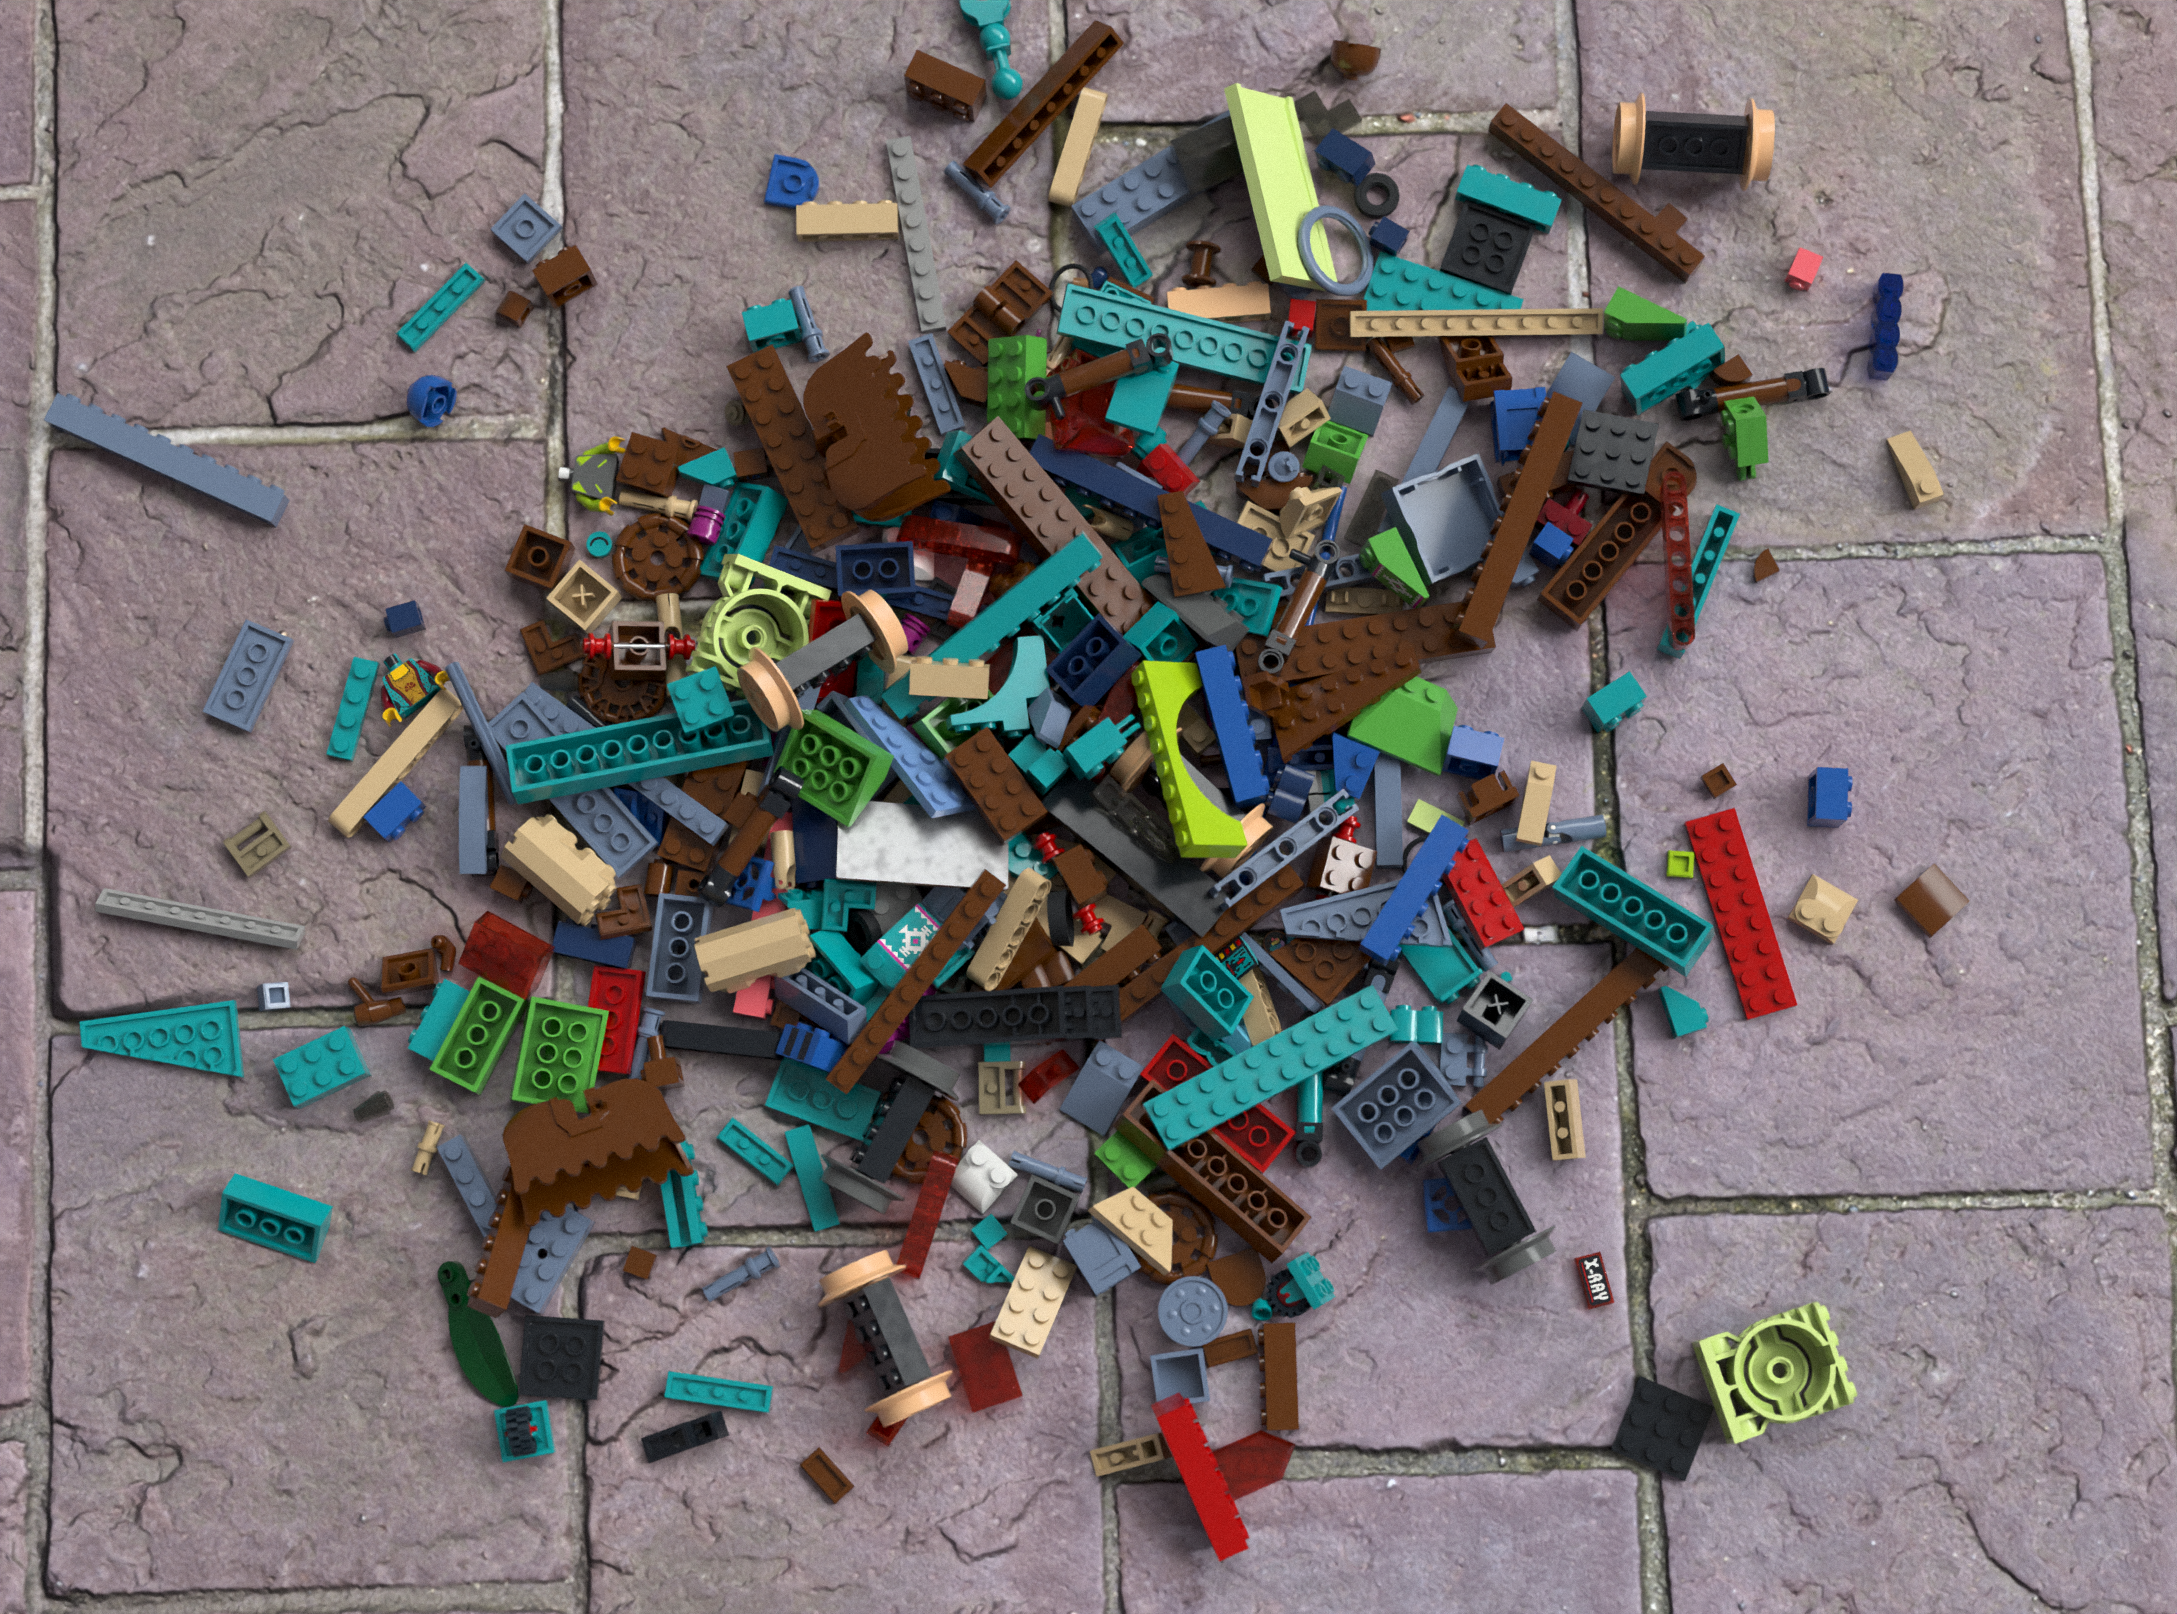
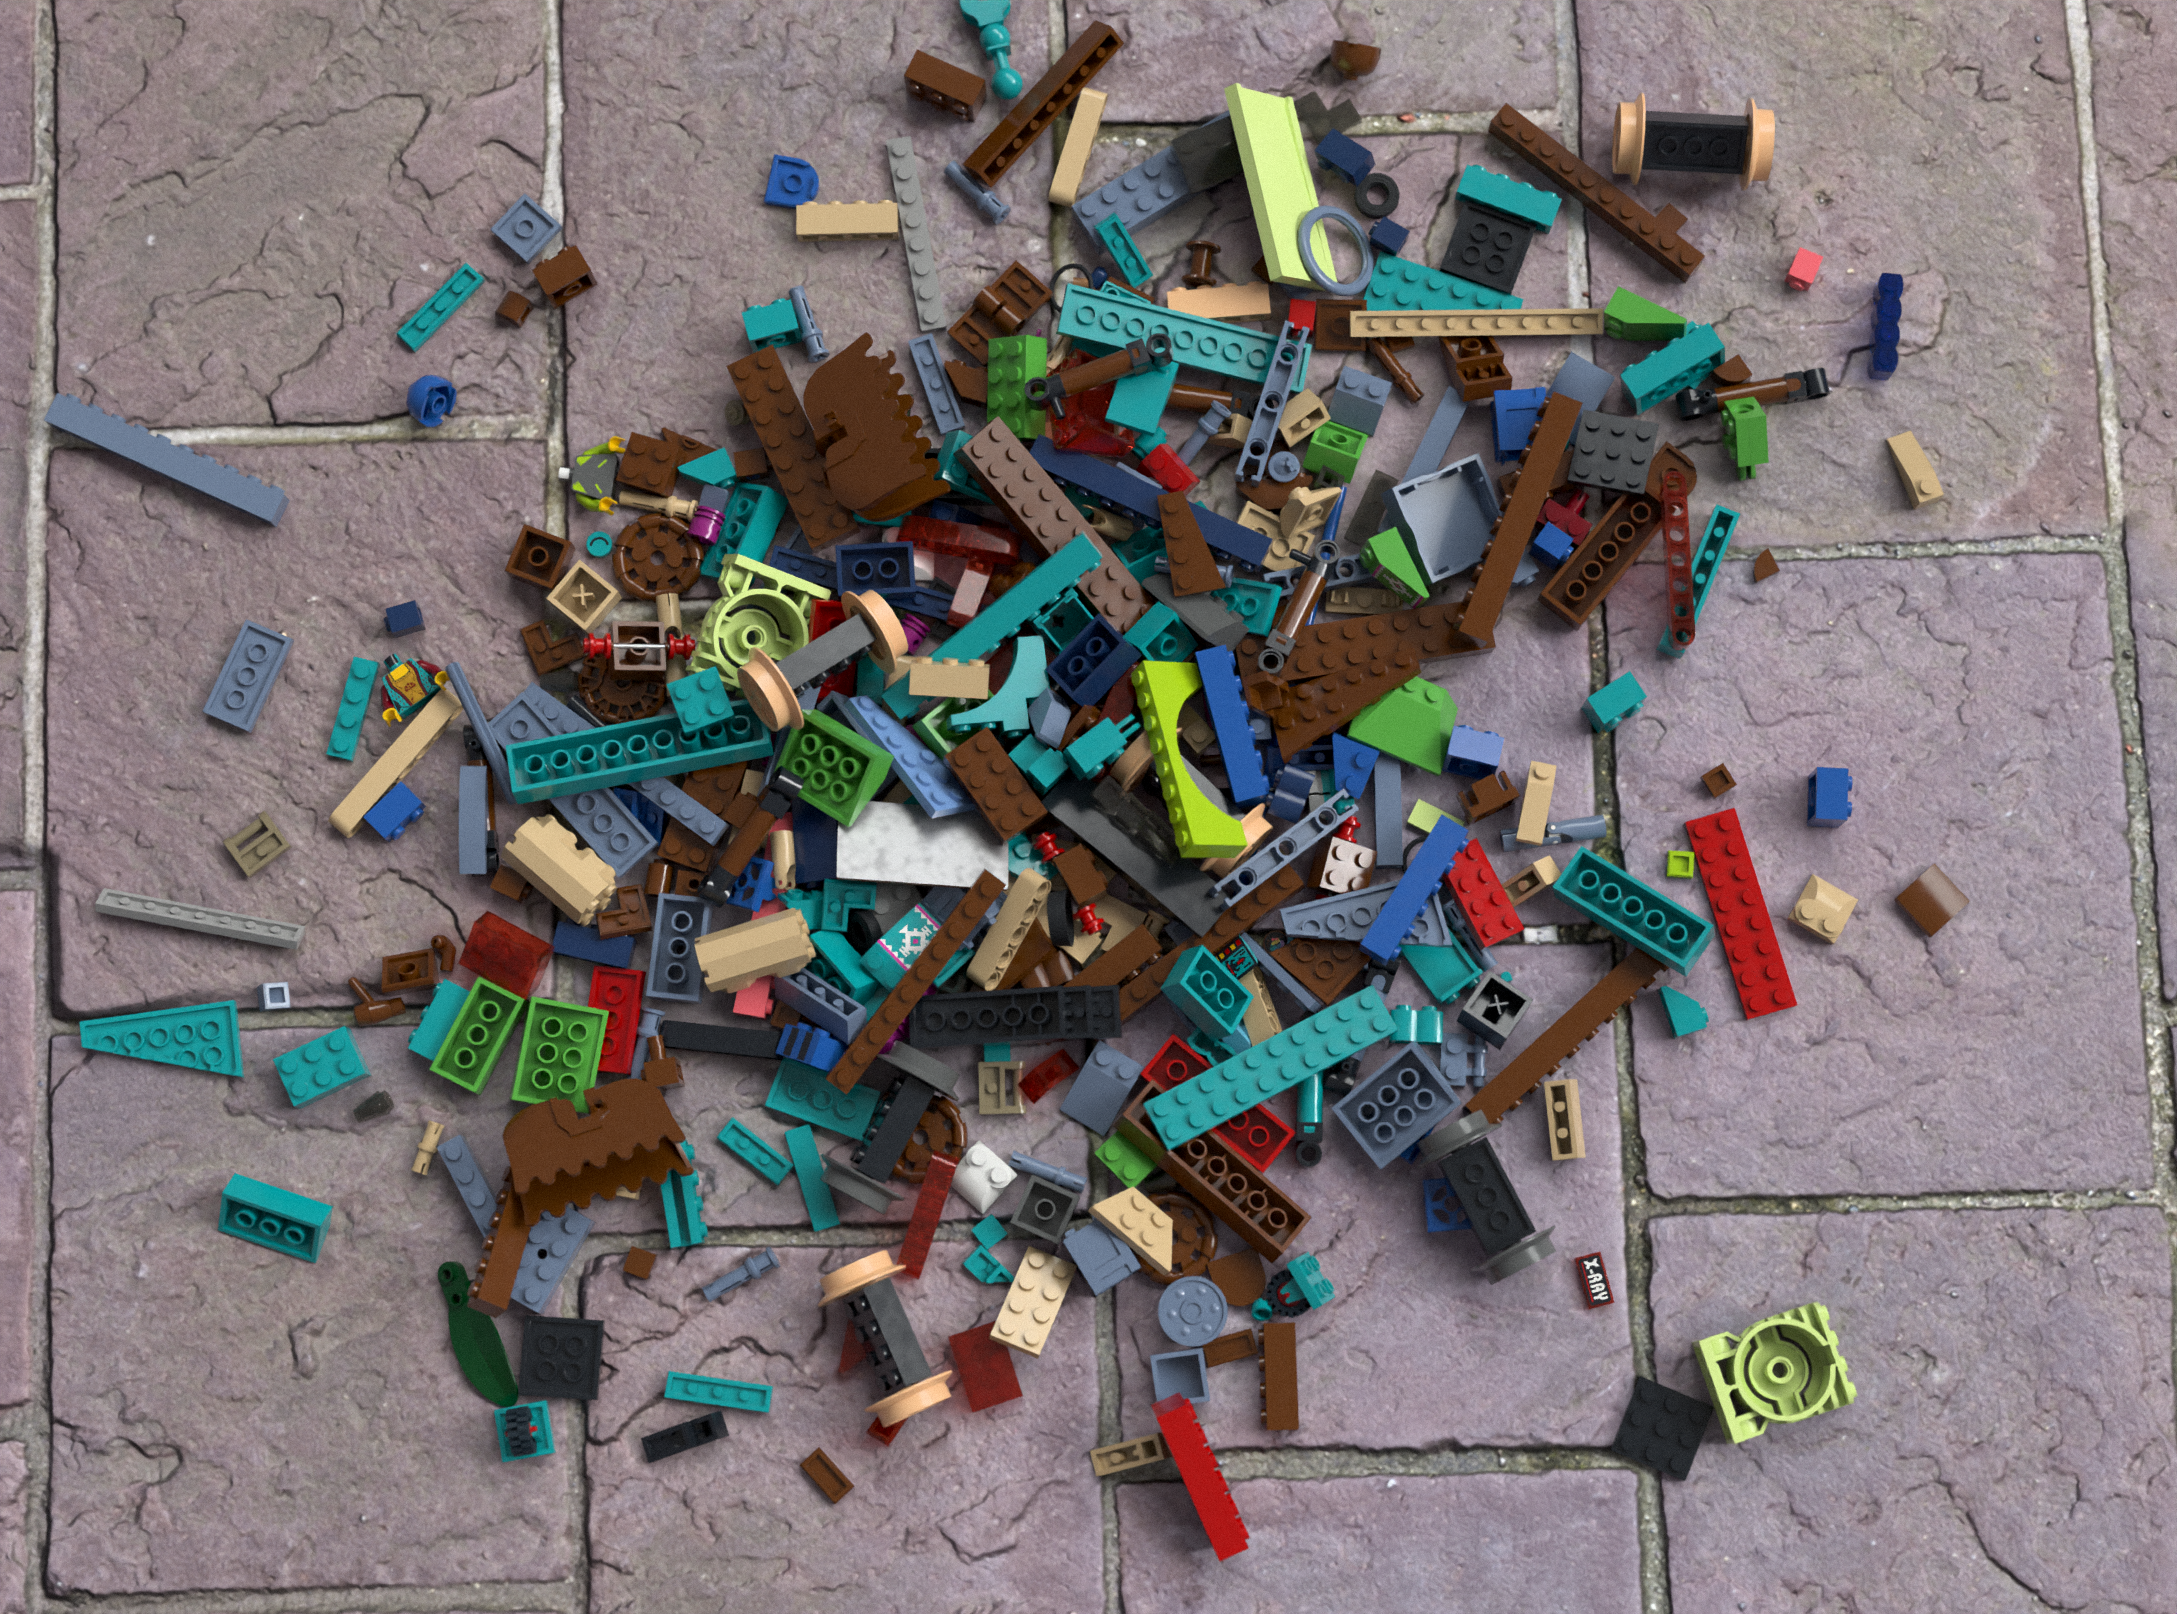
clear red tile [1213,1430,1295,1501] -> none

